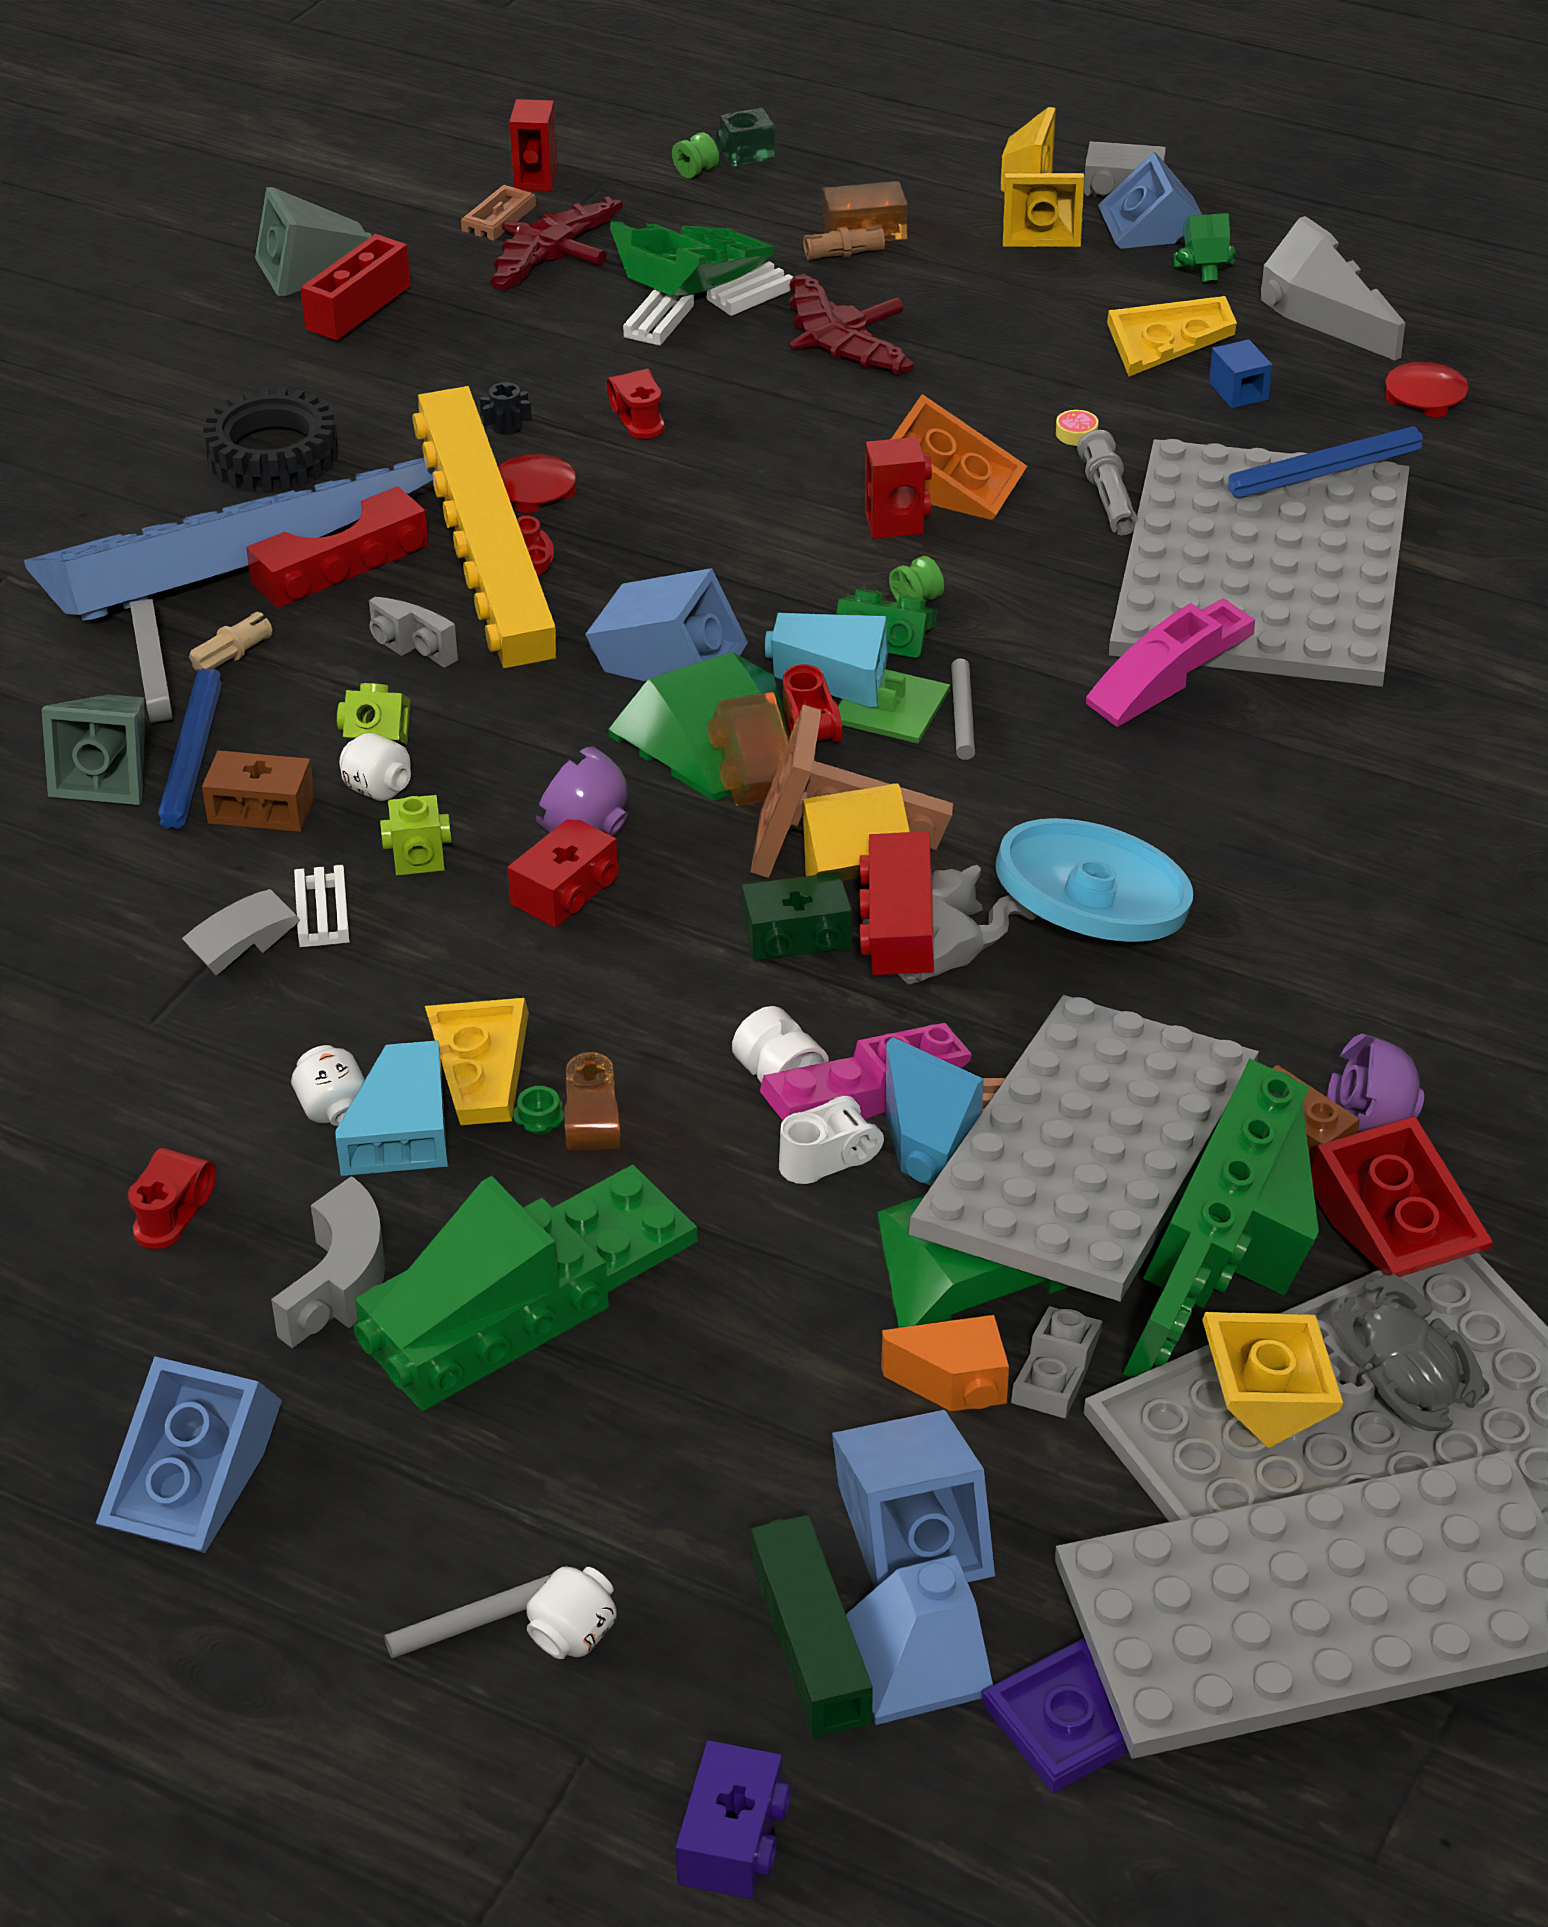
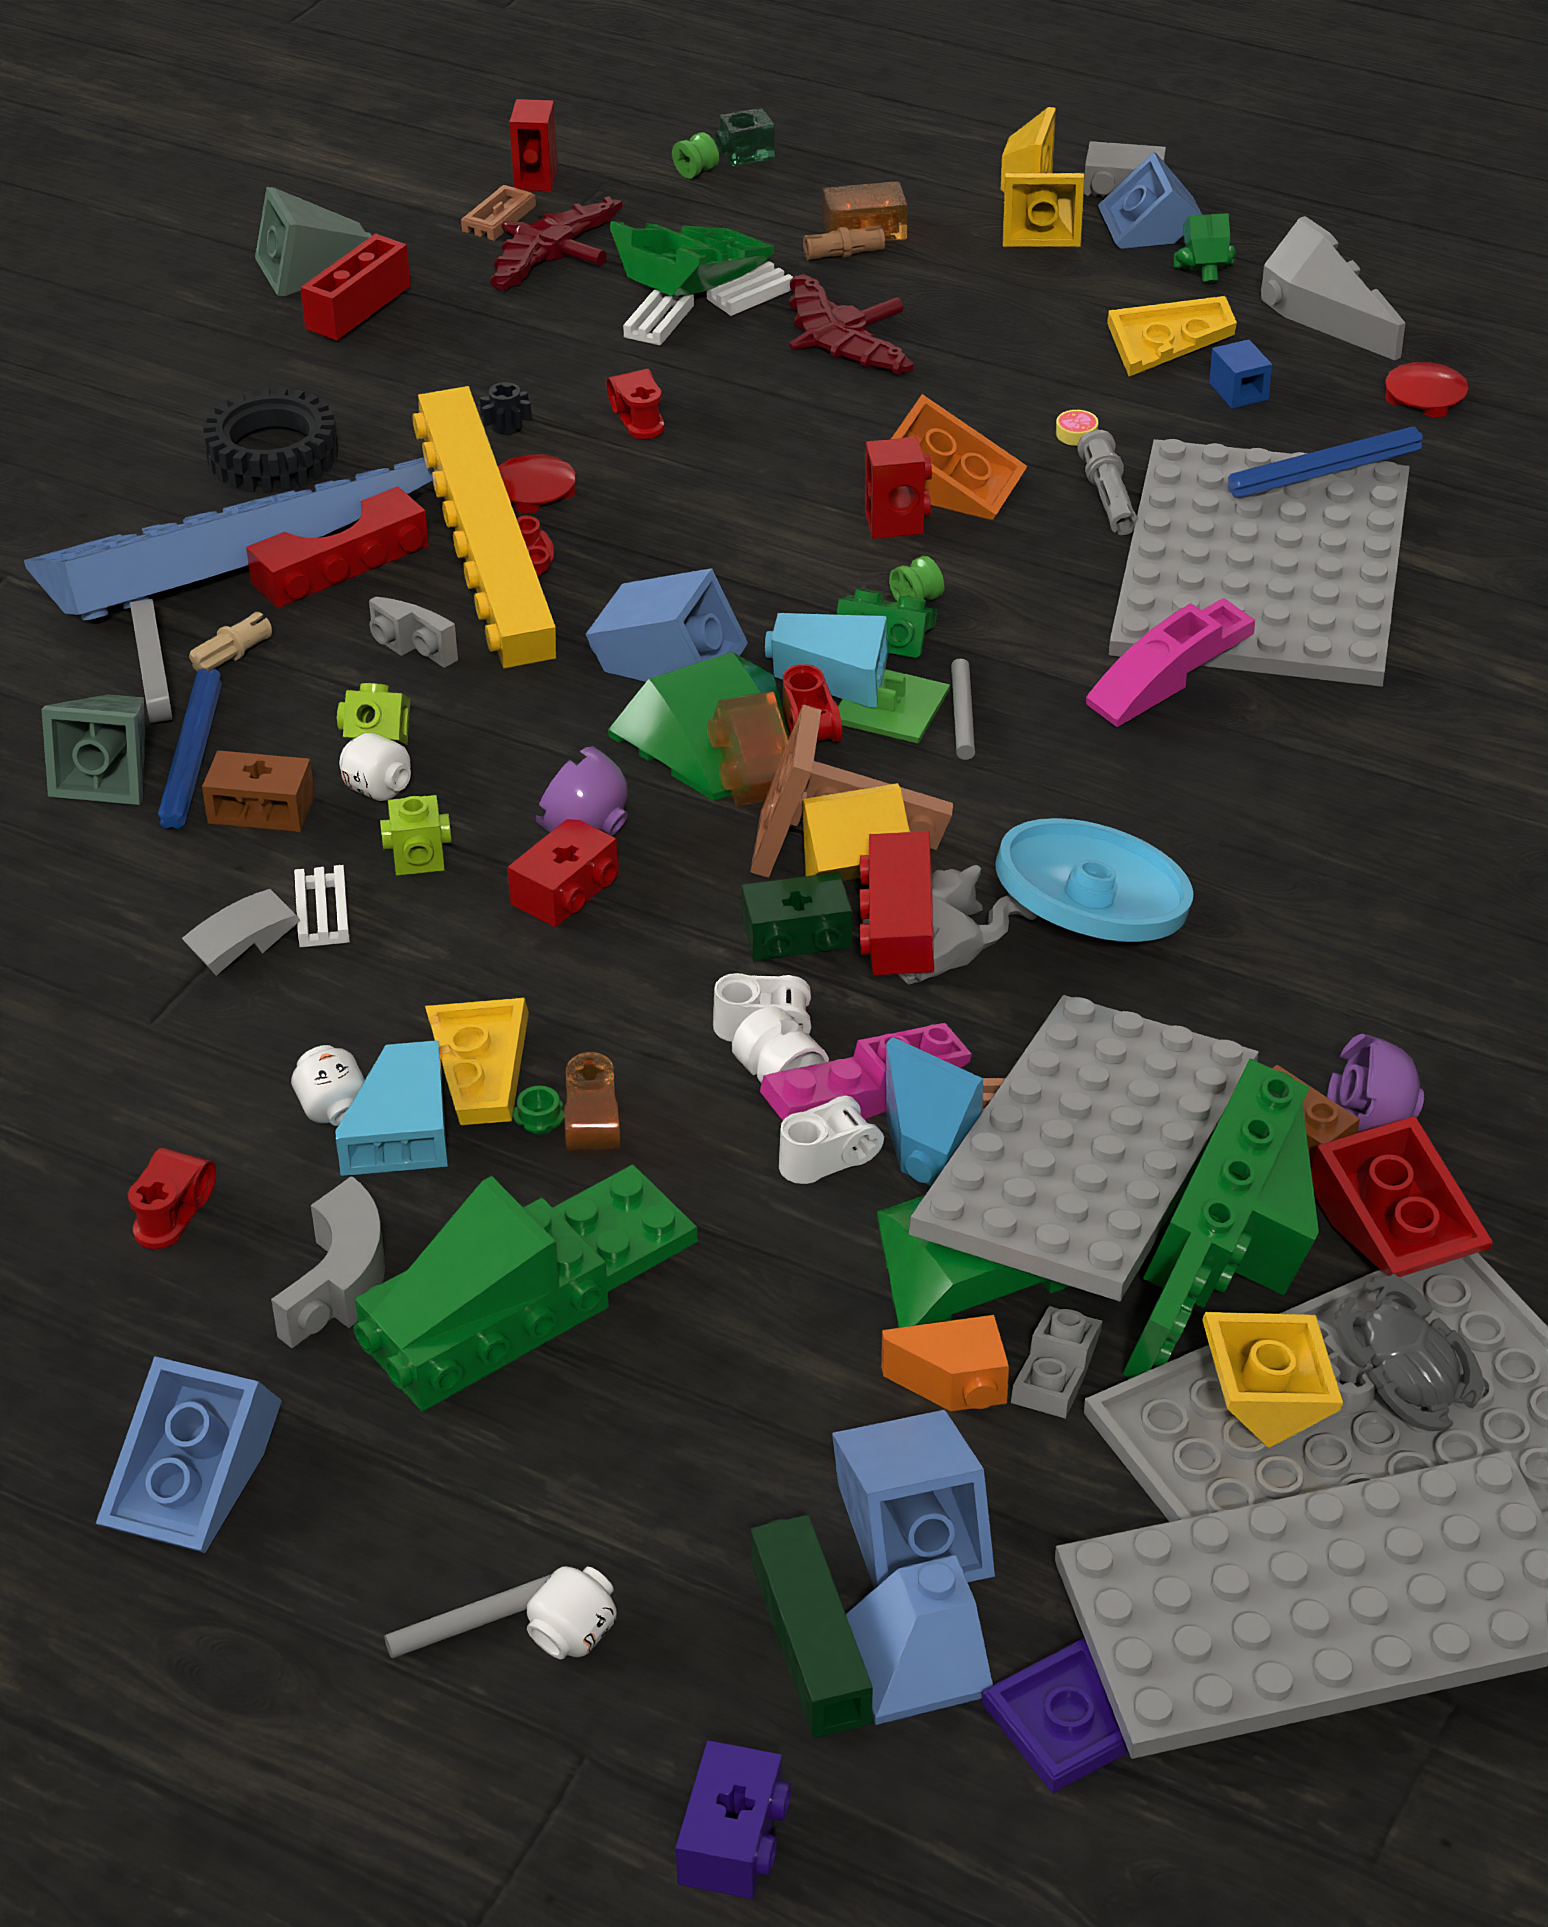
none -> white piece [713,973,811,1042]

